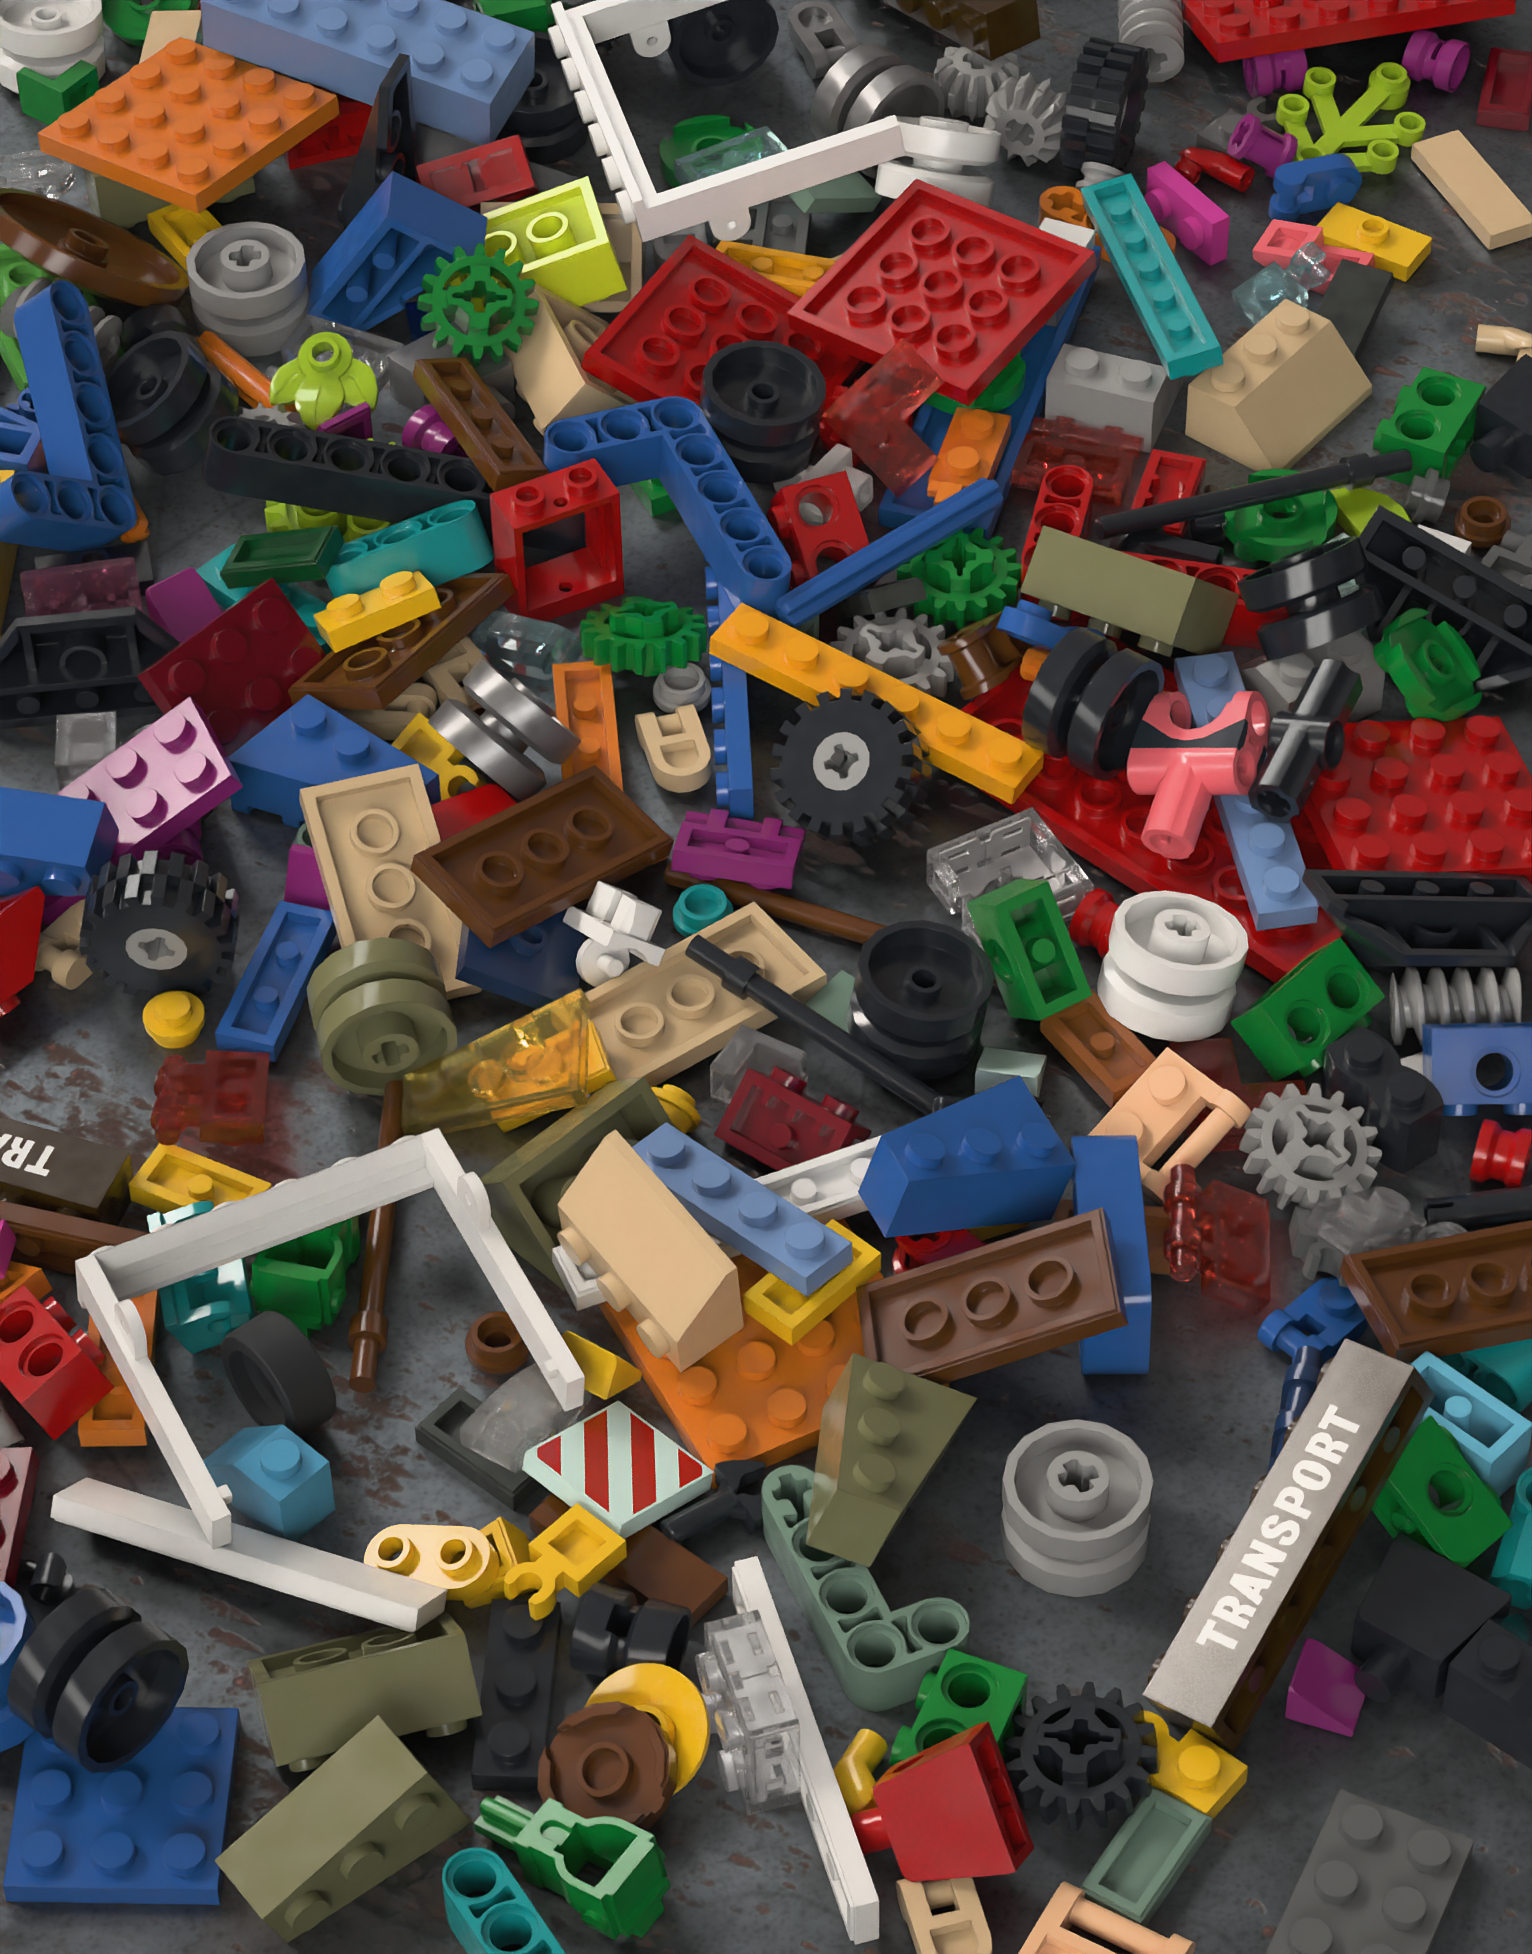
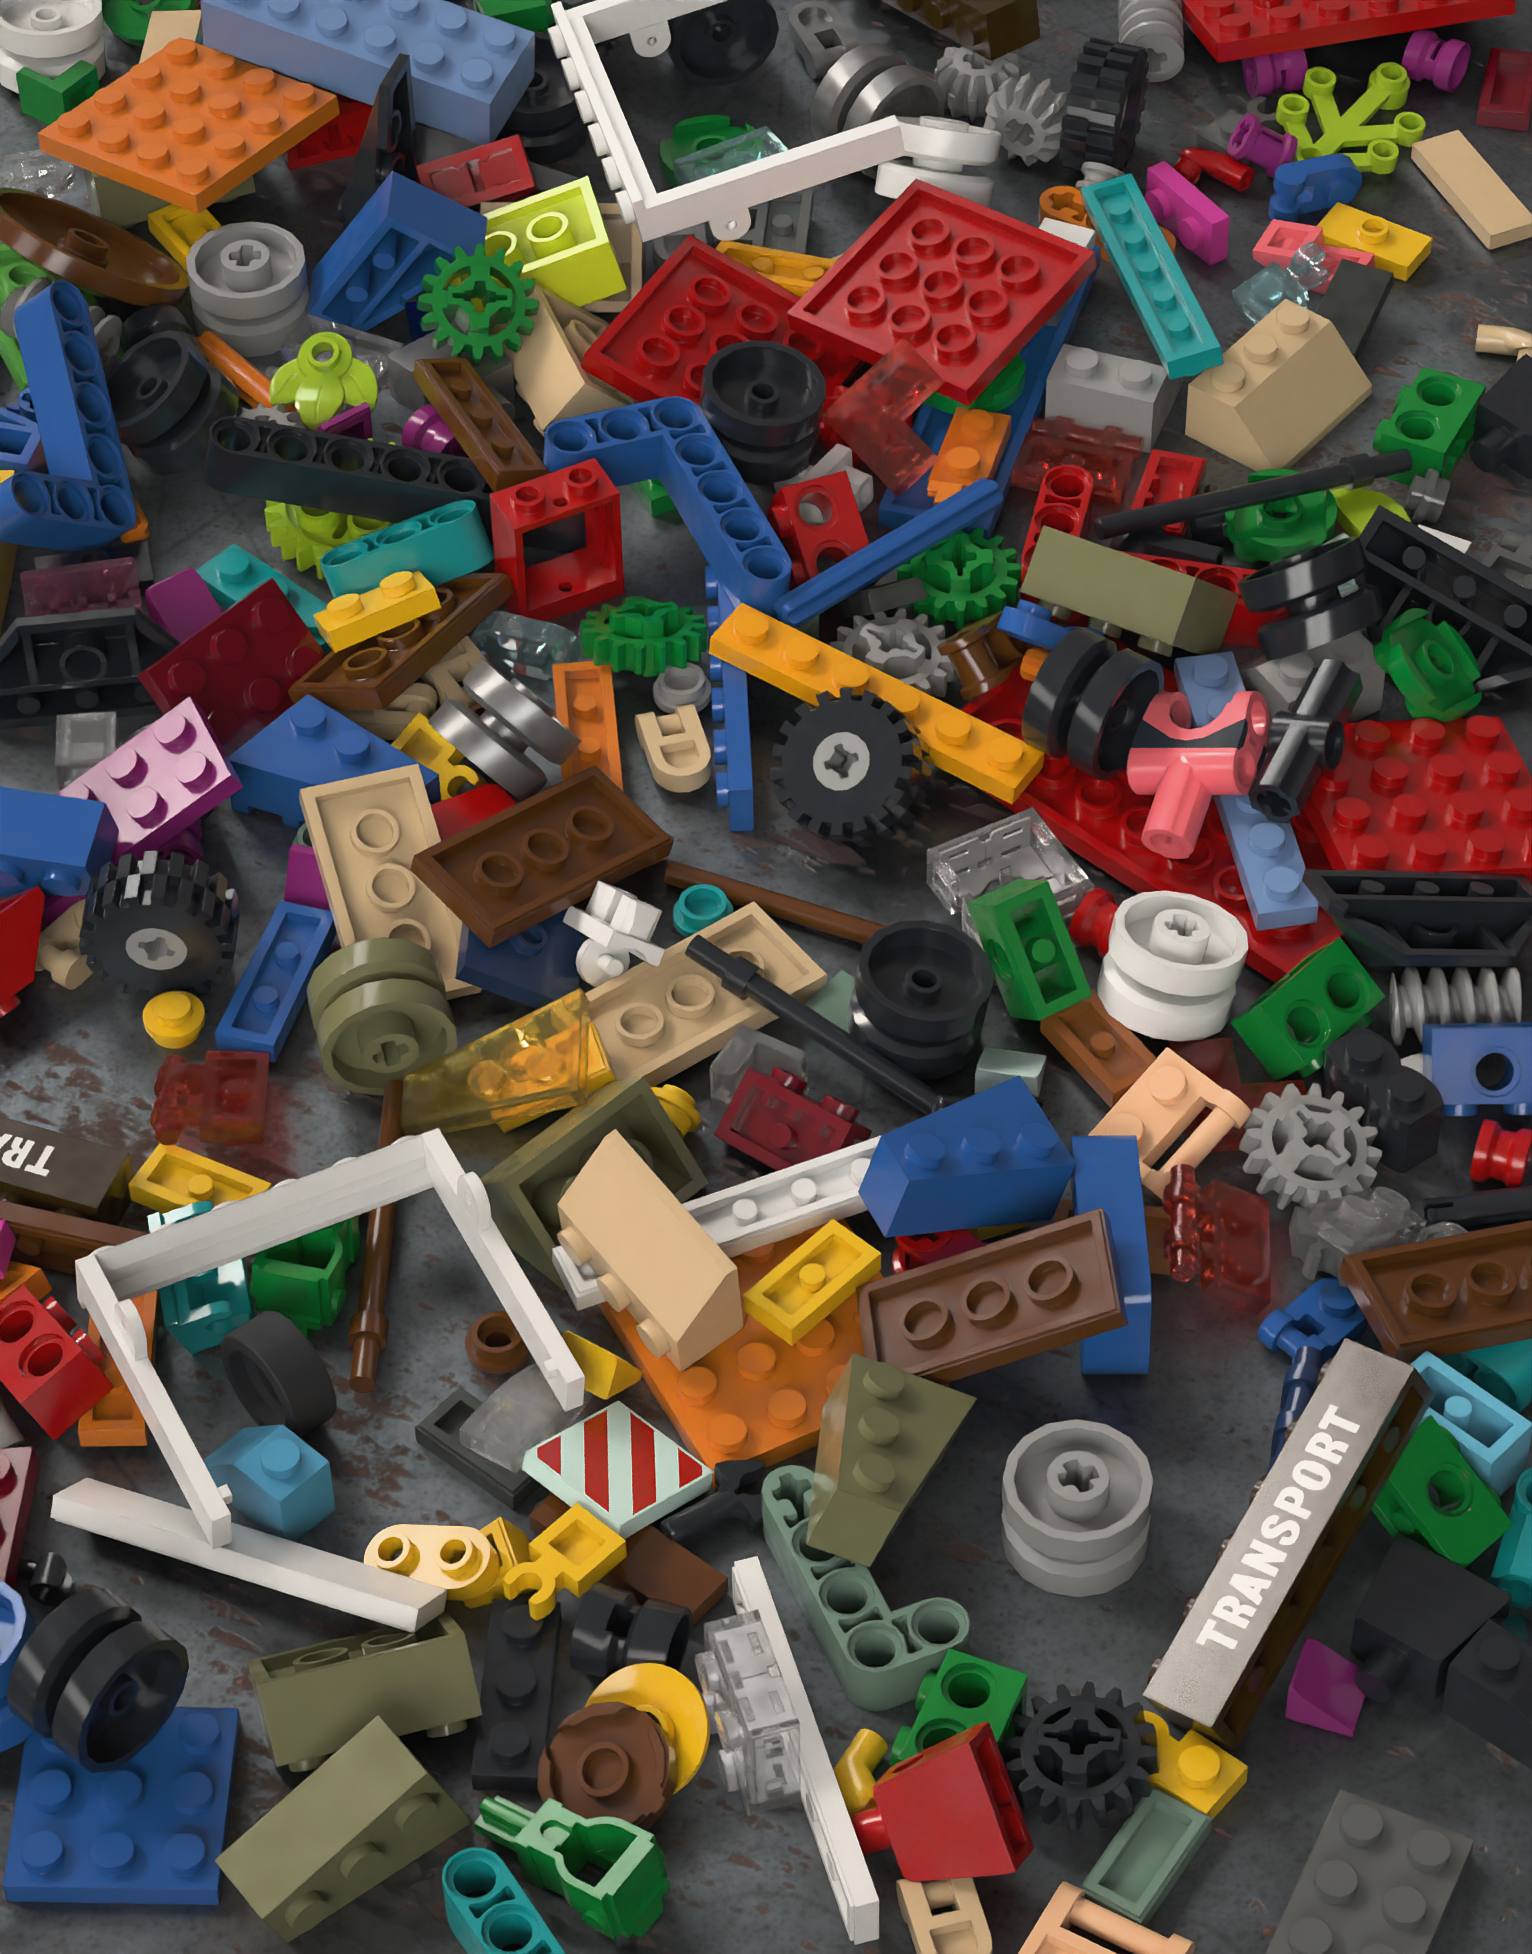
dark green tile [220,526,345,589] -> none
medium blue plate [632,1122,853,1296] -> none
magenta plate [671,808,806,890] -> none
sand green tile [788,171,882,213] -> none
reddish brown plate [1454,496,1511,548] -> none

